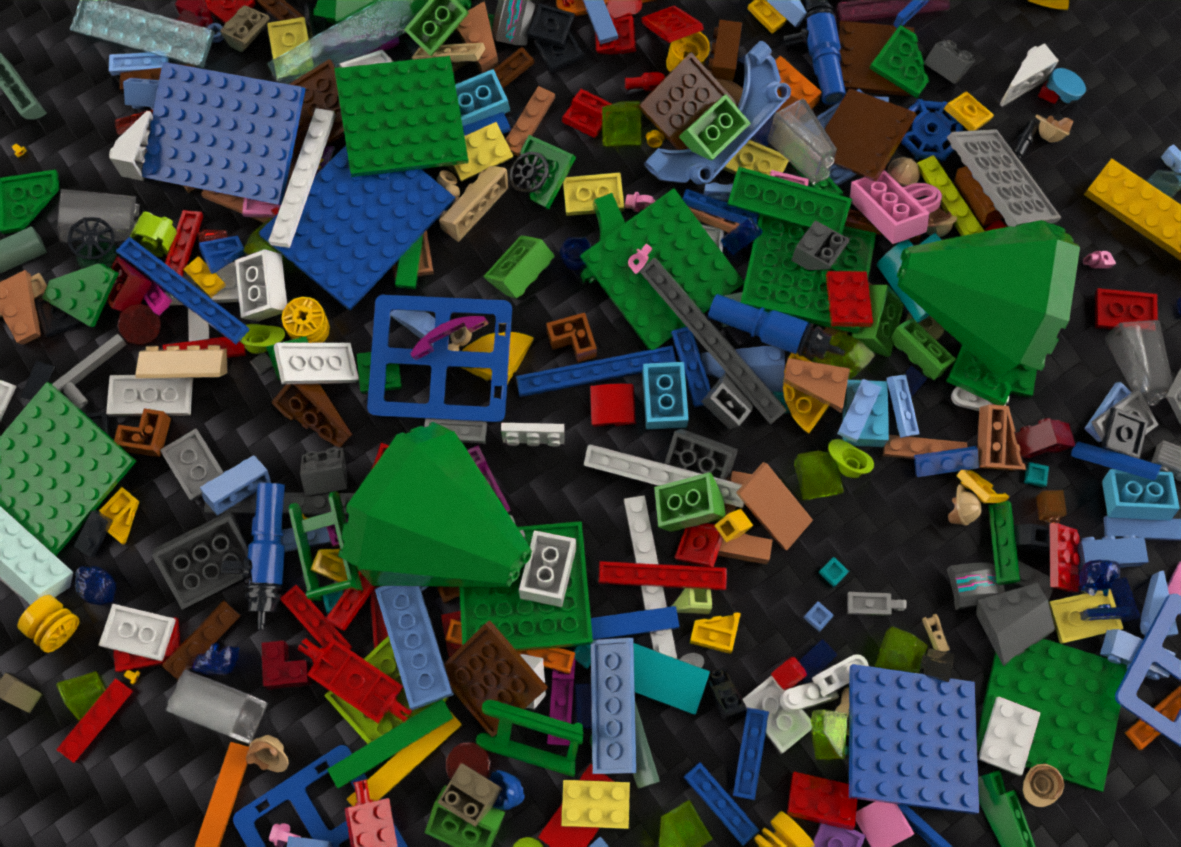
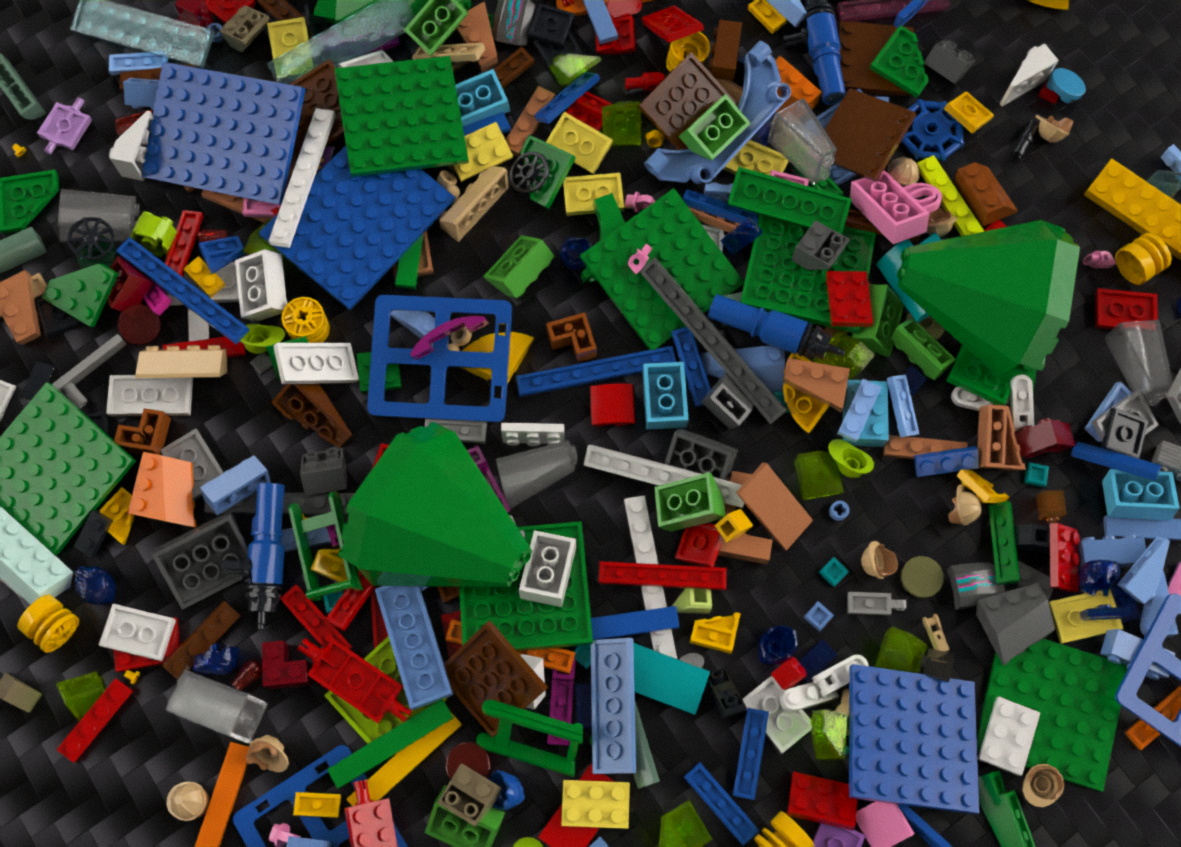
light grey plate [947,129,1061,227] -> none
none -> lavender plate [37,97,92,155]
none -> orange wedge [128,452,196,527]
none -> tan piece [167,782,210,821]
none -> clear red cone [231,659,263,691]
none -> yellow plate [293,792,341,818]
none -> clear slope [496,440,577,508]
none -> blue tile [534,71,600,124]
none -> light yellow plate [546,112,614,174]
none -> clear neon green slope [549,54,601,86]
none -> clear blue hair [757,625,798,665]
none -> medium blue bush [829,501,849,521]
none -> piece [861,541,898,579]
none -> olive tile [900,556,943,599]
none -> white plate [1010,375,1034,432]
none -> yellow wheel [1115,232,1172,285]
none -> light blue slope [1117,536,1170,604]

